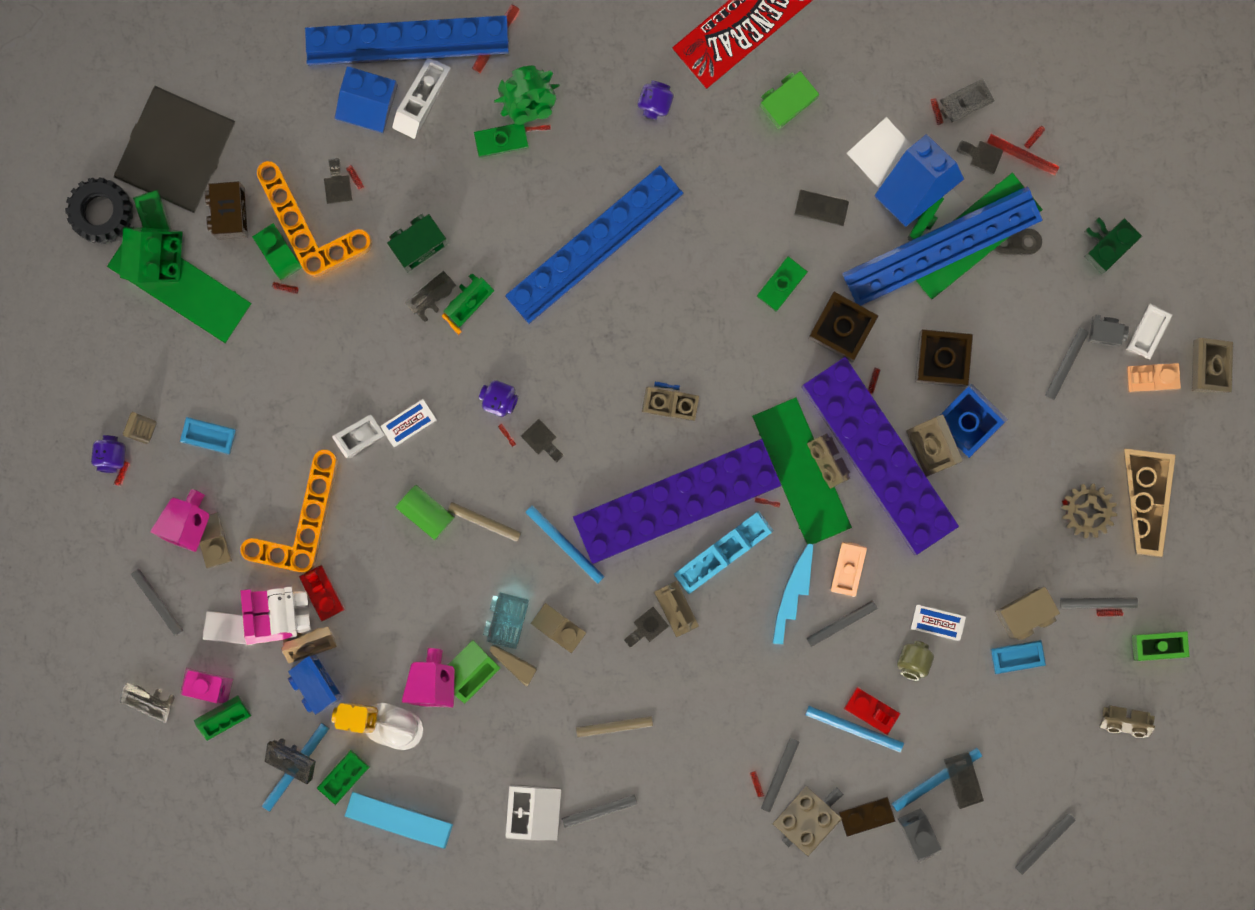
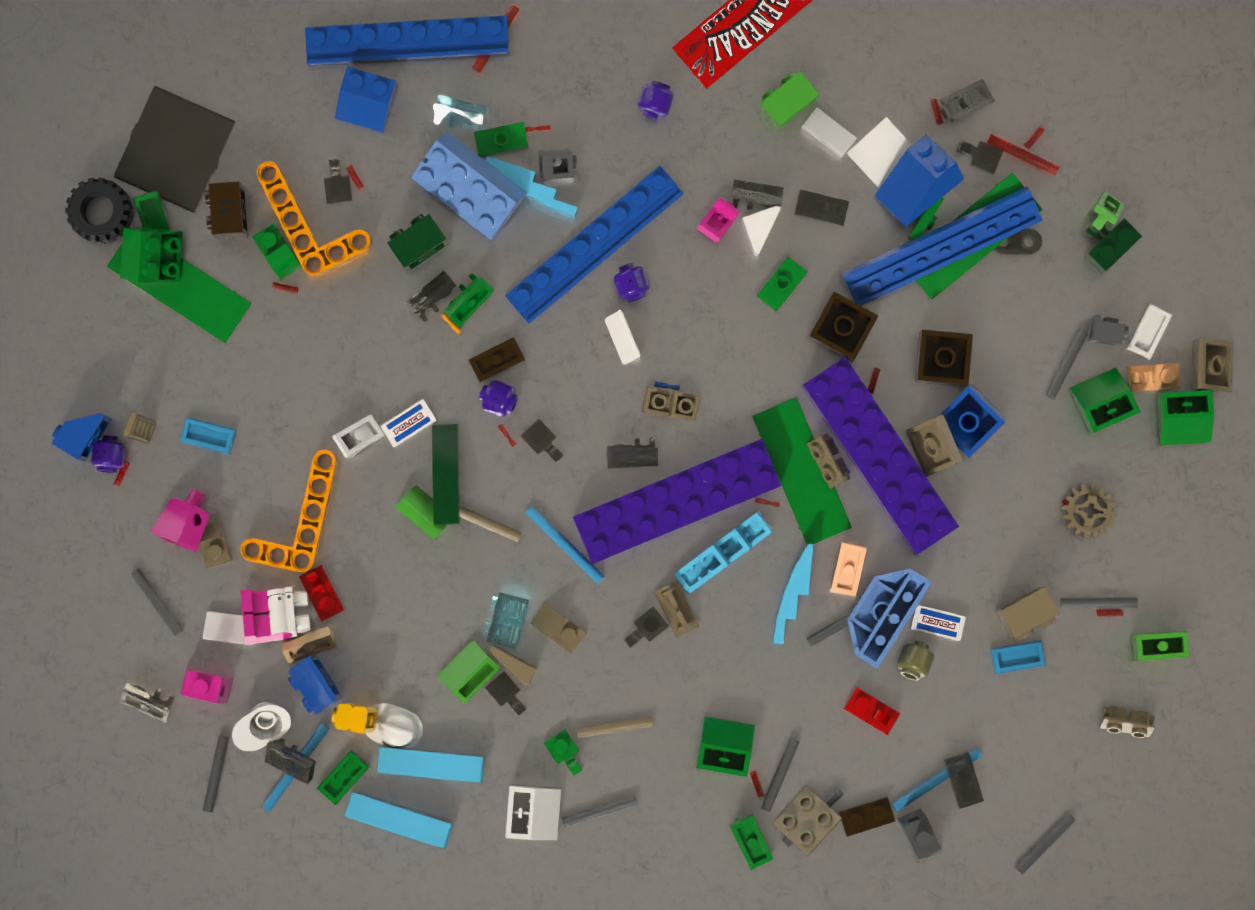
green plate [194,695,251,741] -> none
white slope [392,58,451,139] -> none
dark pink torso [402,648,455,708] -> none
green brick [494,65,560,125] -> none
dark azure bar [805,706,904,752] -> none
tan wedge [1124,448,1176,558] -> none
none -> blue slope [51,413,112,462]
none -> dark grey bar [202,735,229,813]
none -> white piece [232,702,291,751]
none -> medium azure slope [377,747,485,783]
none -> medium blue piece [411,131,527,240]
none -> dark green slope [432,424,460,525]
none -> clear light blue plate [433,95,487,127]
none -> dark brown plate [469,337,525,383]
none -> clear smoke plate [485,671,527,715]
none -> medium azure slope [486,156,578,219]
none -> dark grey brick [538,149,577,180]
none -> green plate [544,729,582,776]
none -> white slope [605,310,641,365]
none -> clear smoke plate [607,437,658,468]
none -> dark purple head [614,263,650,302]
none -> green slope [696,717,755,777]
none -> dark pink bracket [697,197,740,243]
none -> green plate [729,815,774,870]
none -> clear smoke plate [732,179,784,210]
none -> white slope [742,206,781,256]
none -> white slope [801,108,857,158]
none -> medium blue wedge [847,568,932,669]
none -> green slope [1069,368,1140,434]
none -> bright green plate [1092,191,1125,231]
none -> green slope [1157,390,1214,445]

